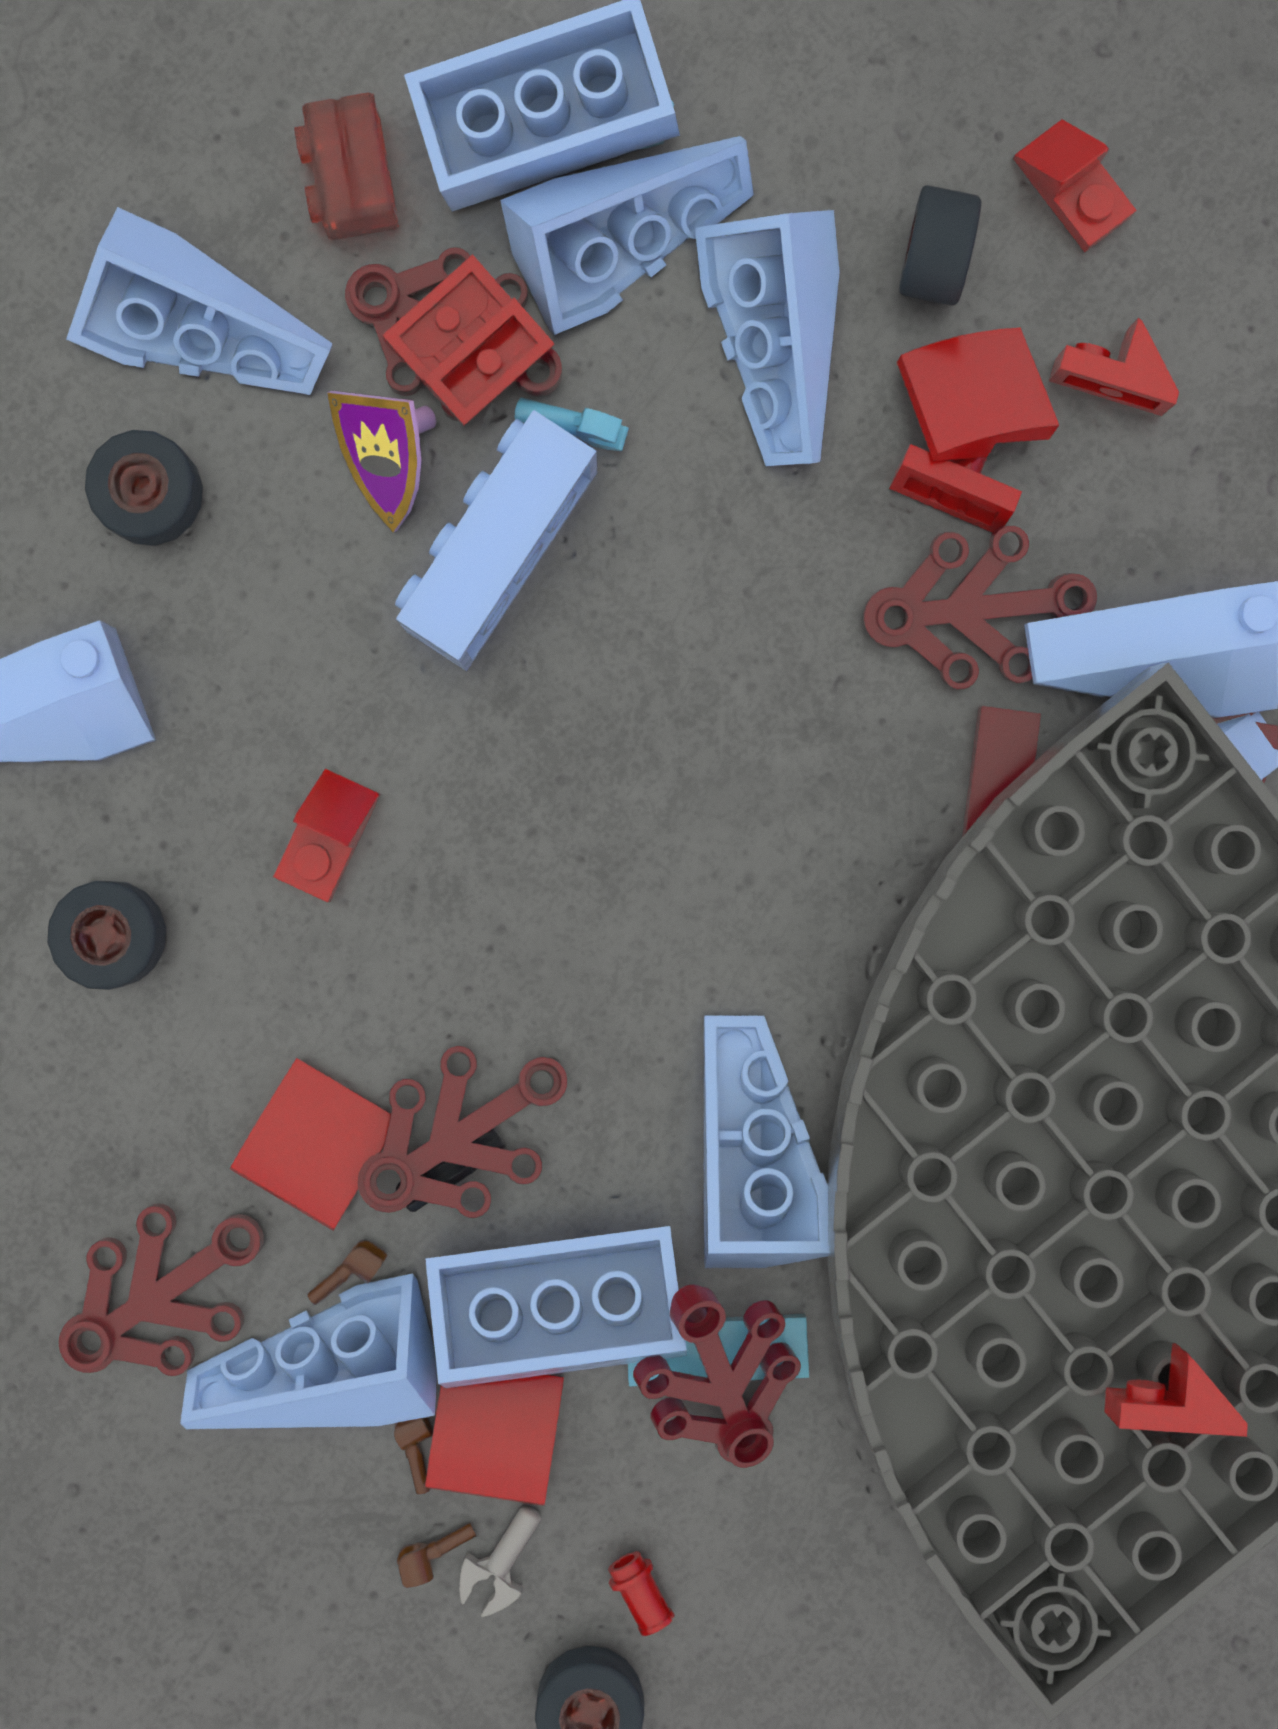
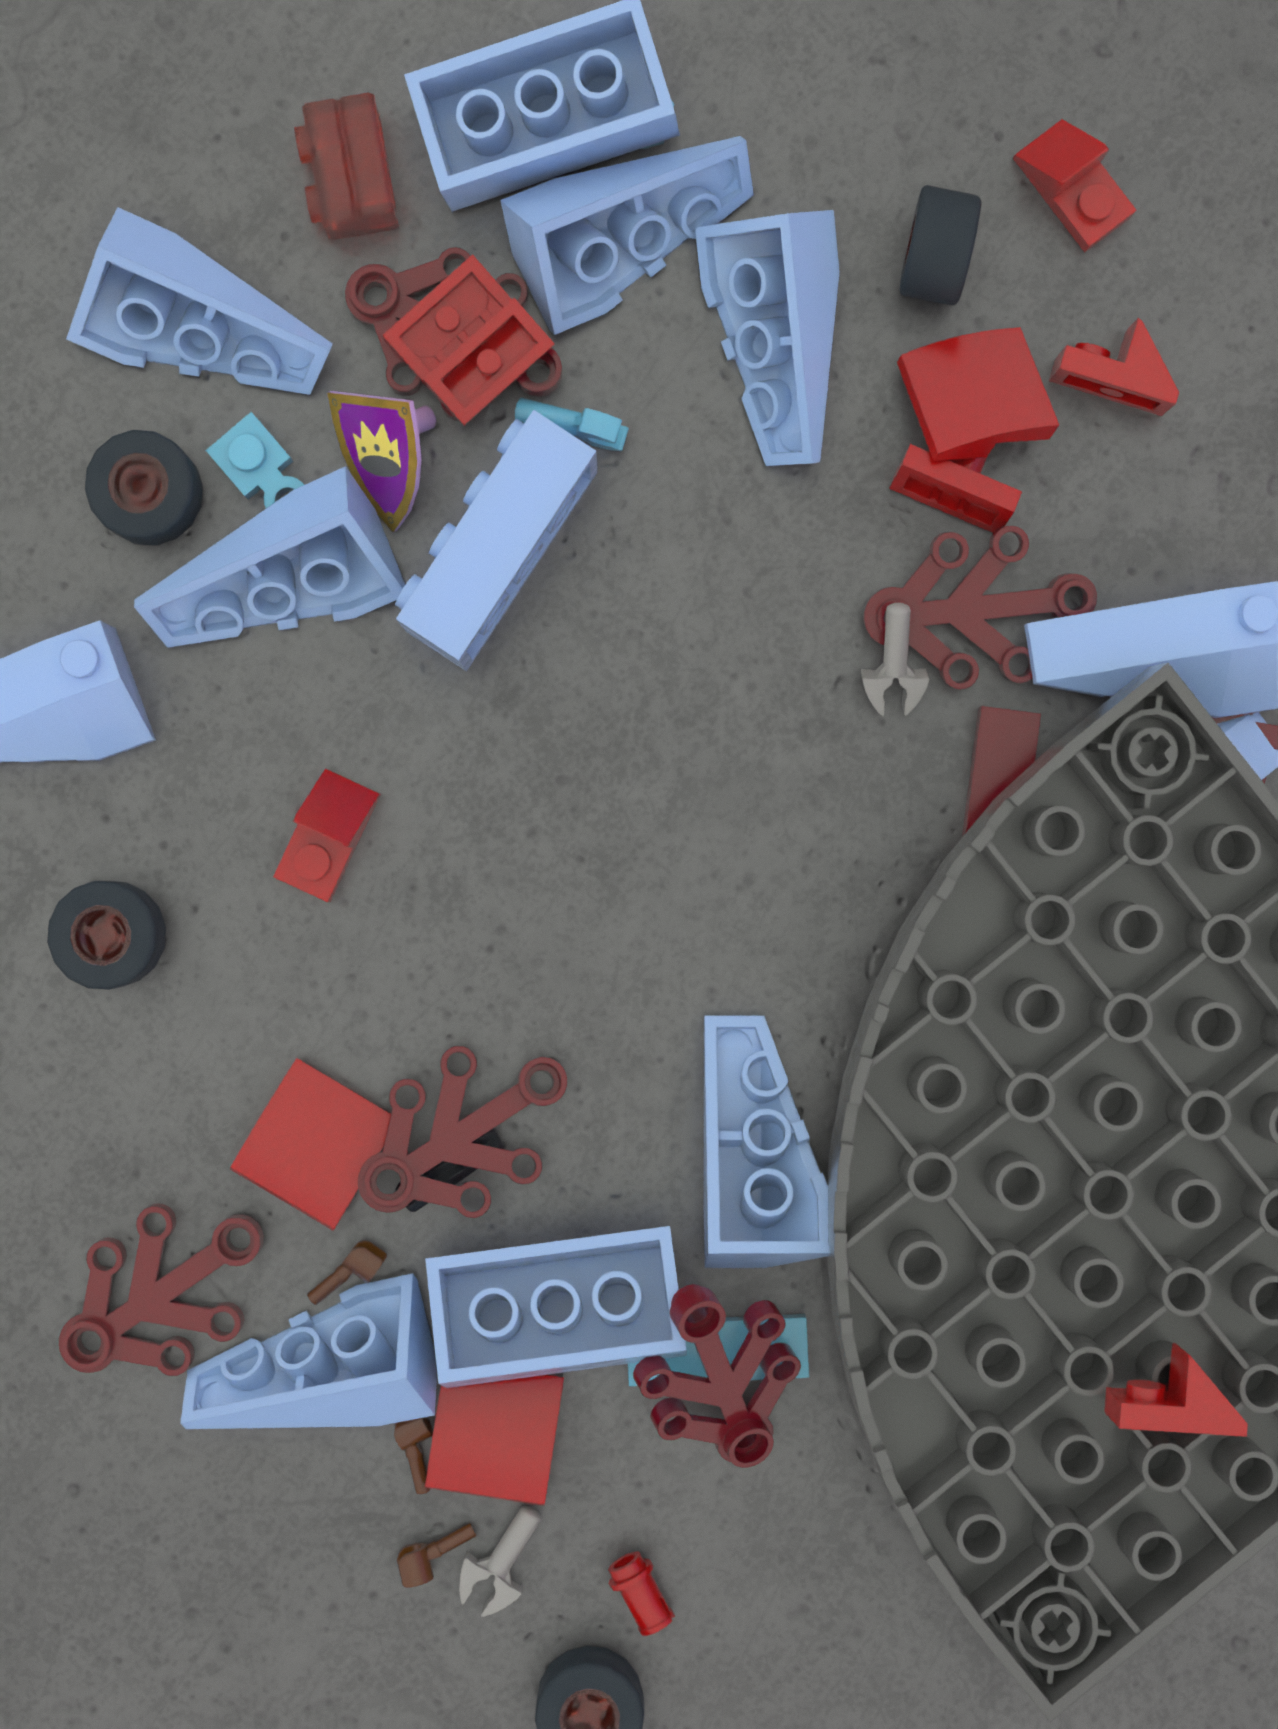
none -> light blue wedge [134,466,405,648]
none -> medium azure plate [205,412,304,508]
none -> light grey bar [861,603,929,716]

